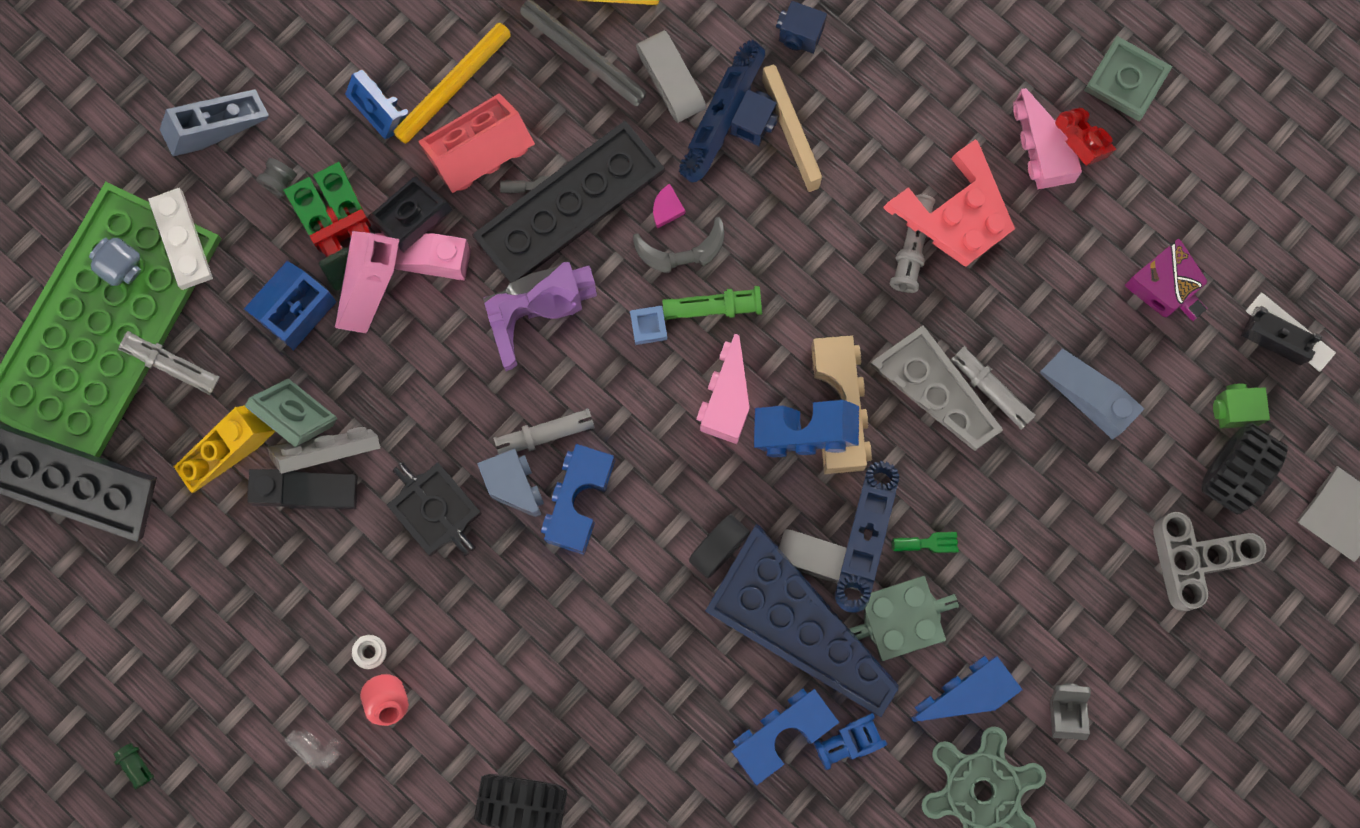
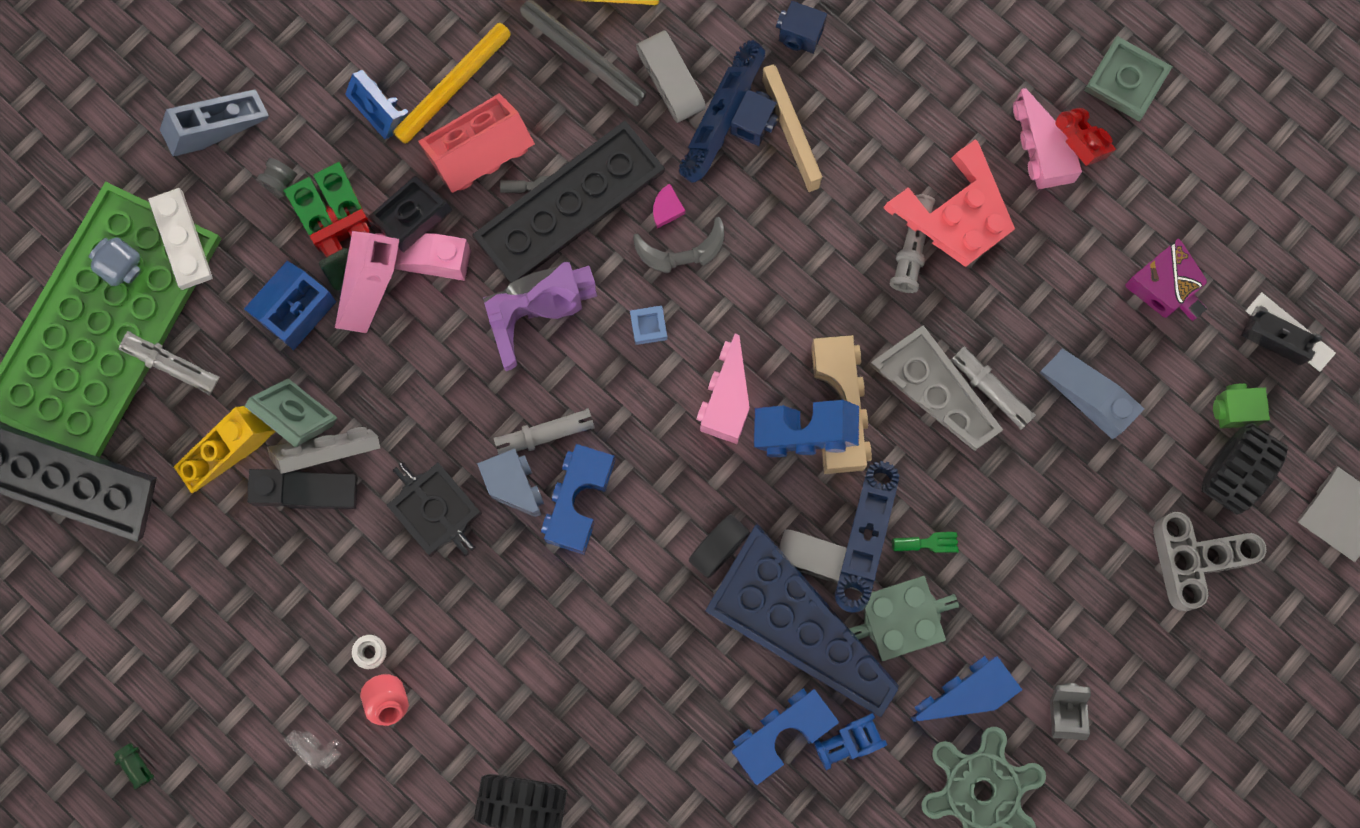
bright green pin [662,286,762,320] -> none

